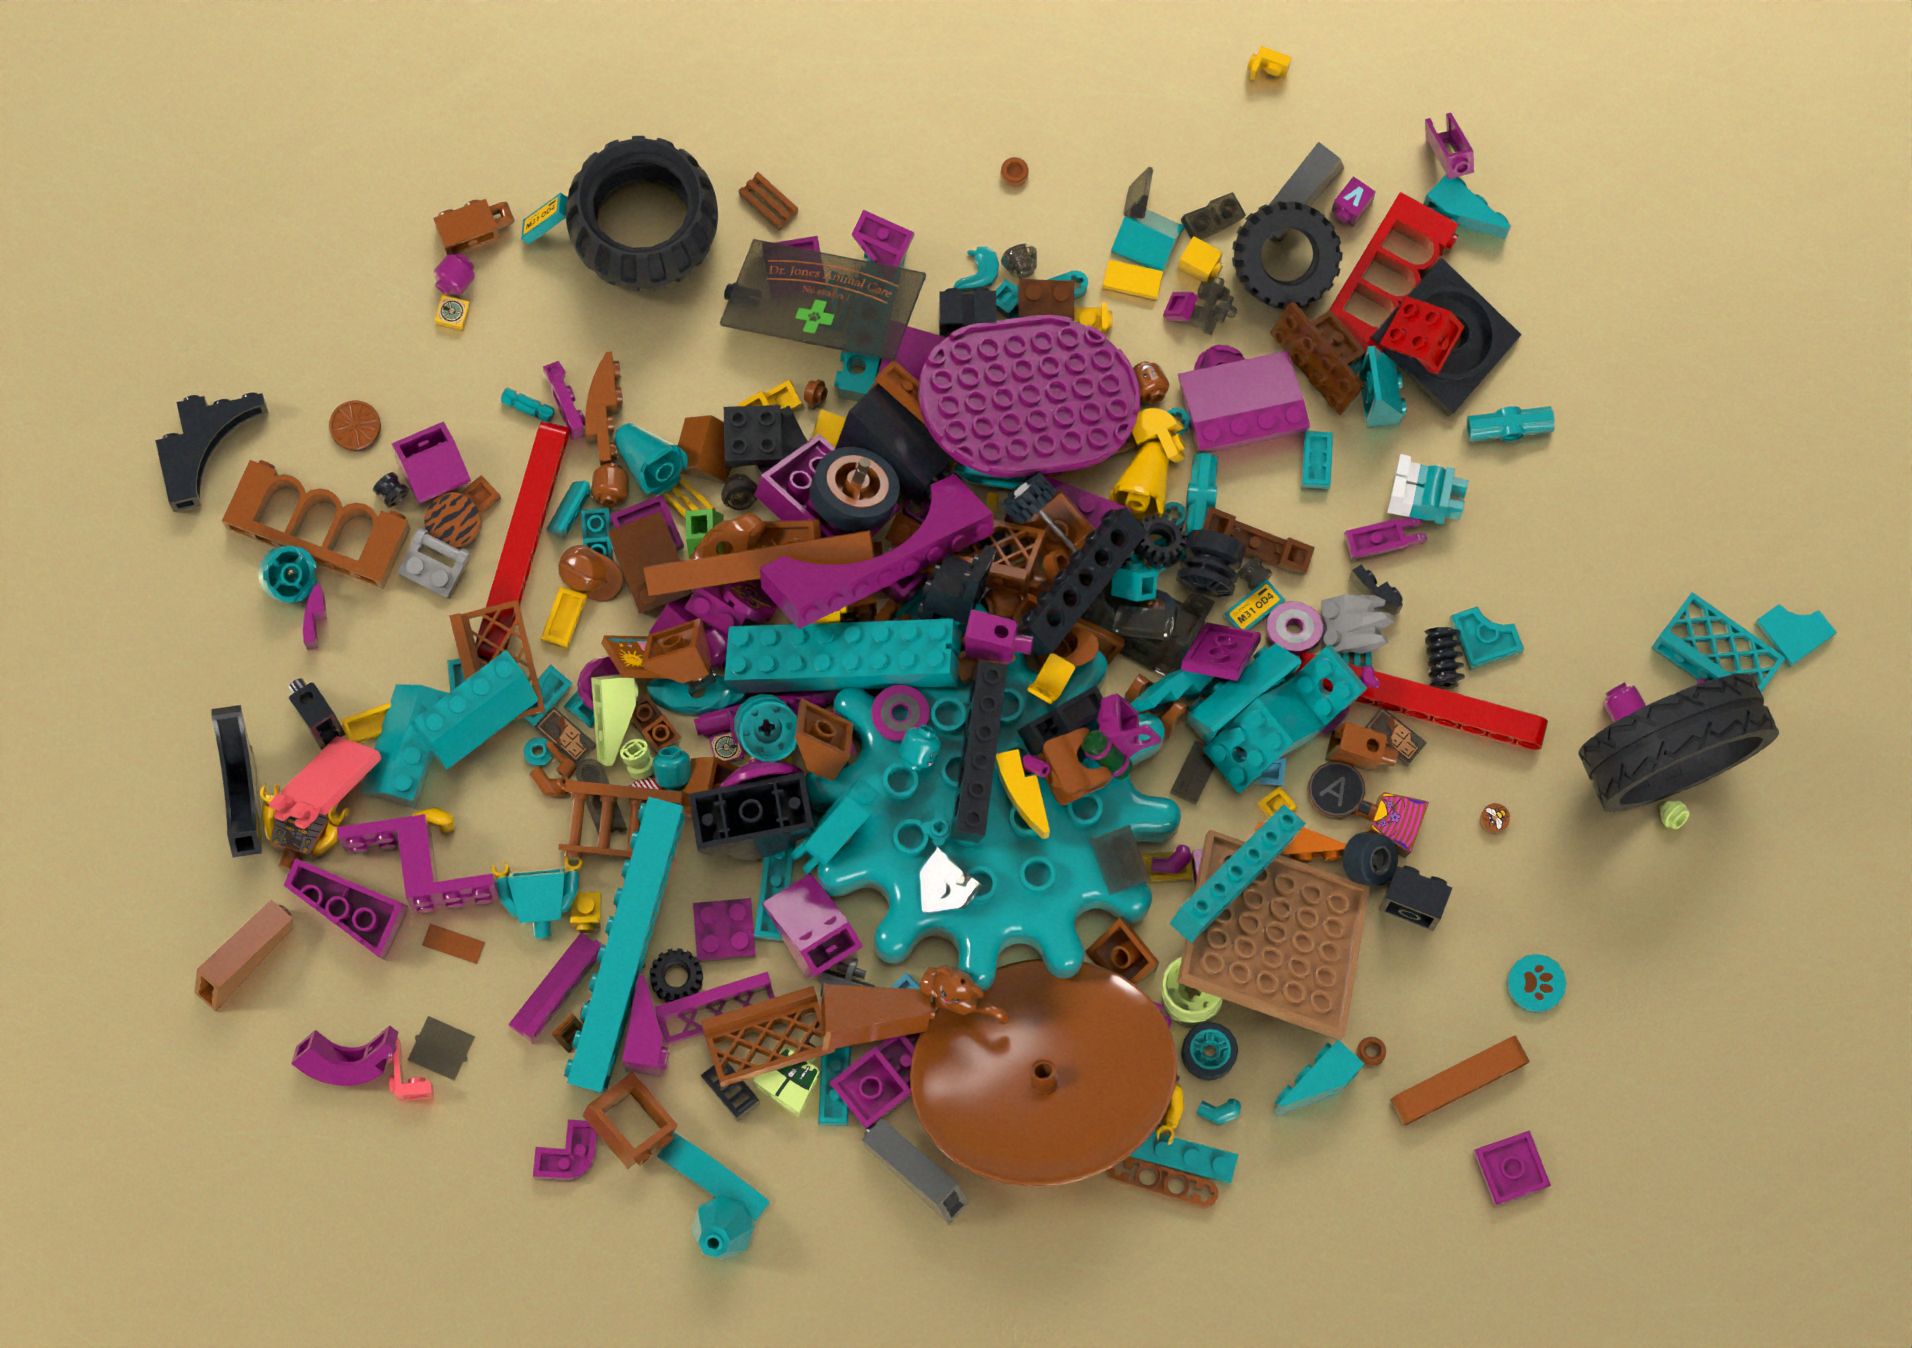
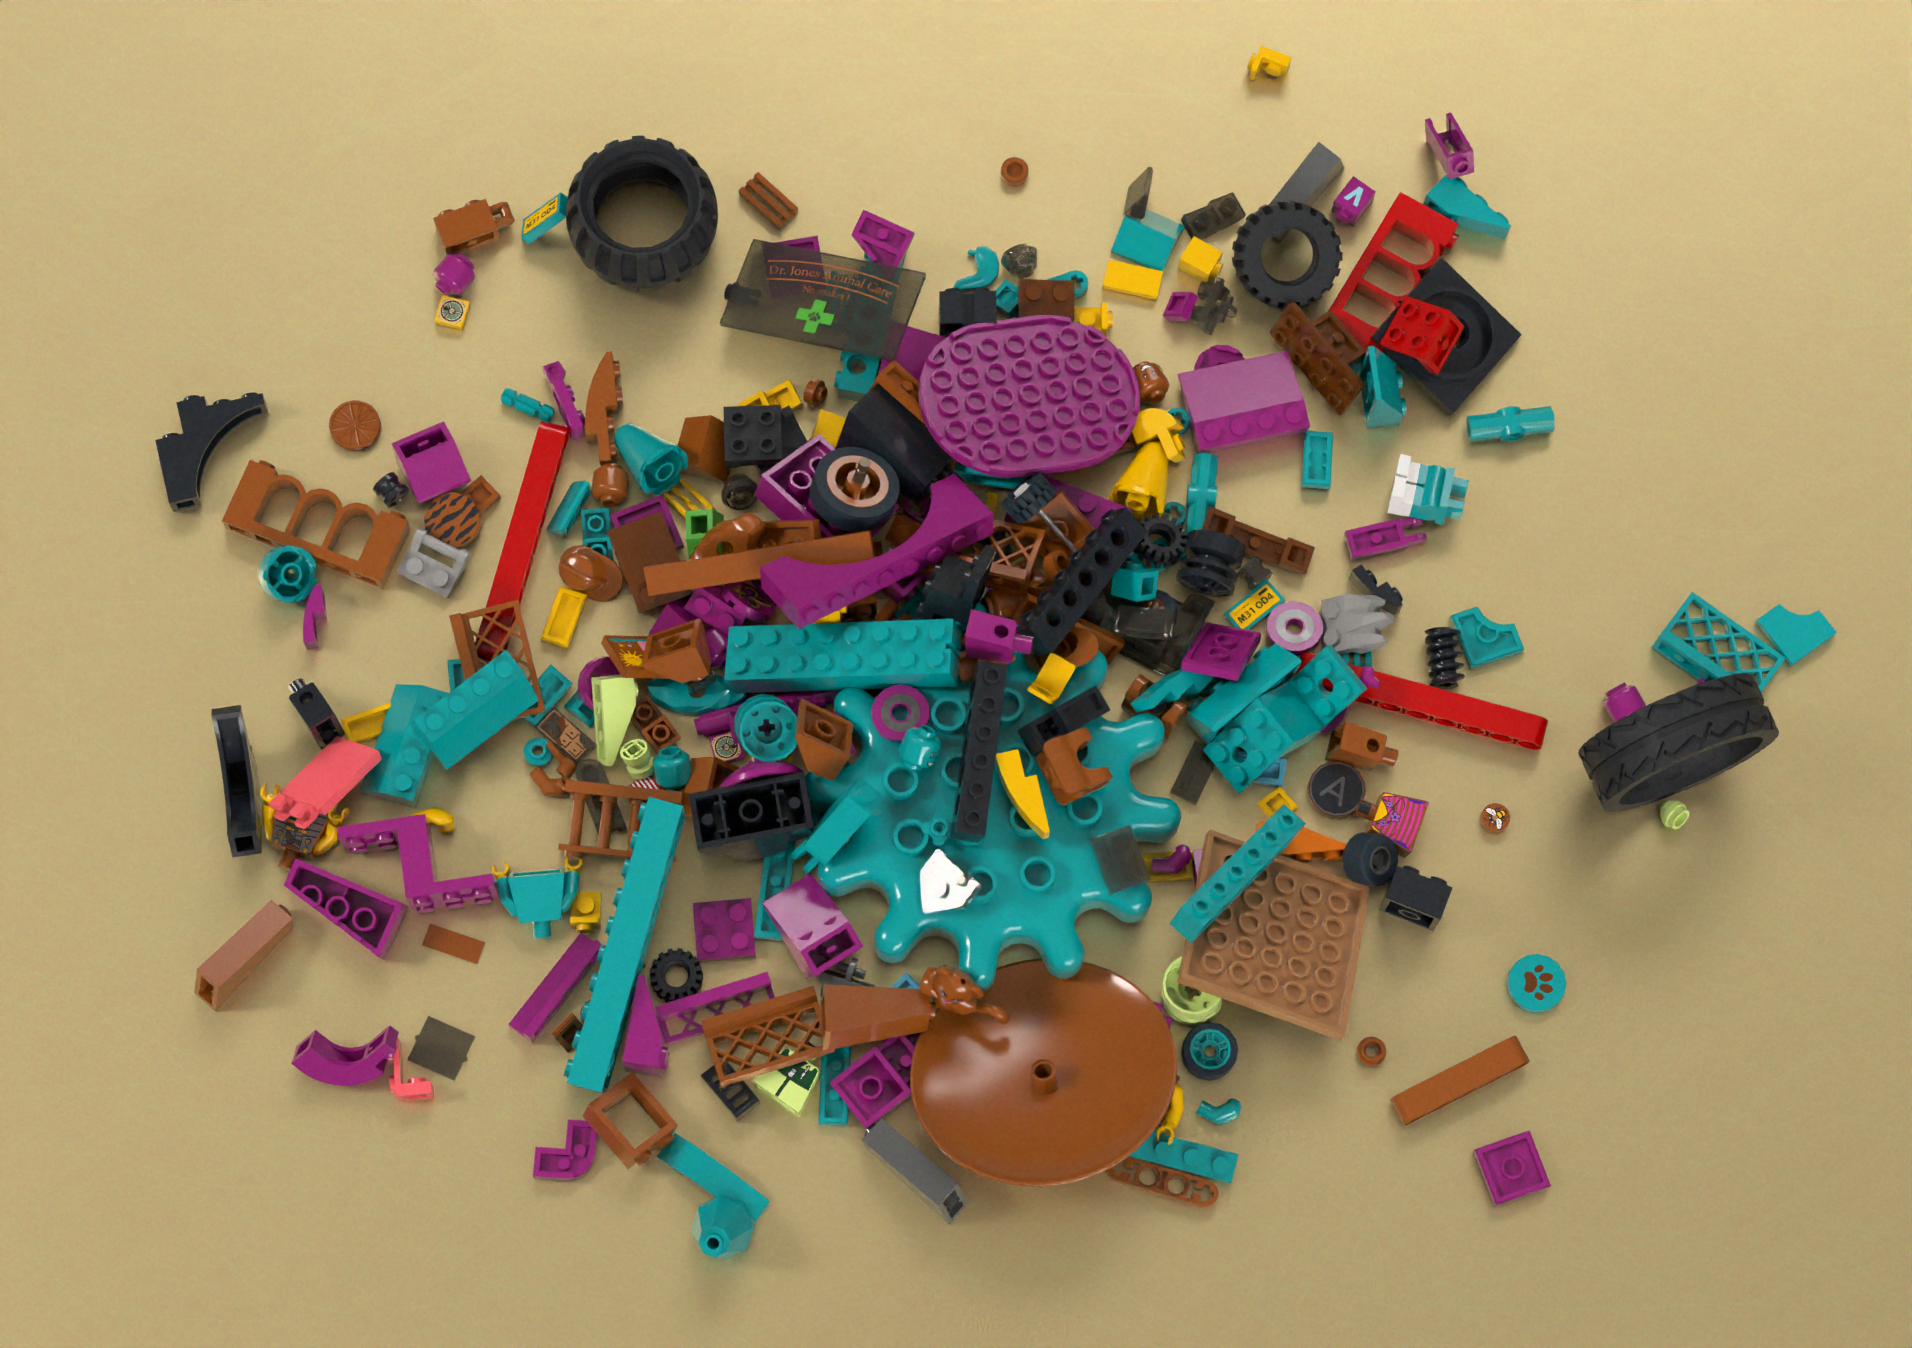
magenta arm [1021,754,1050,777] -> none
magenta piece [1081,693,1161,780] -> none
dark orange slope [1085,916,1159,986] -> none
teal slope [1273,1040,1365,1116] -> none
tile [1365,707,1427,766] -> none

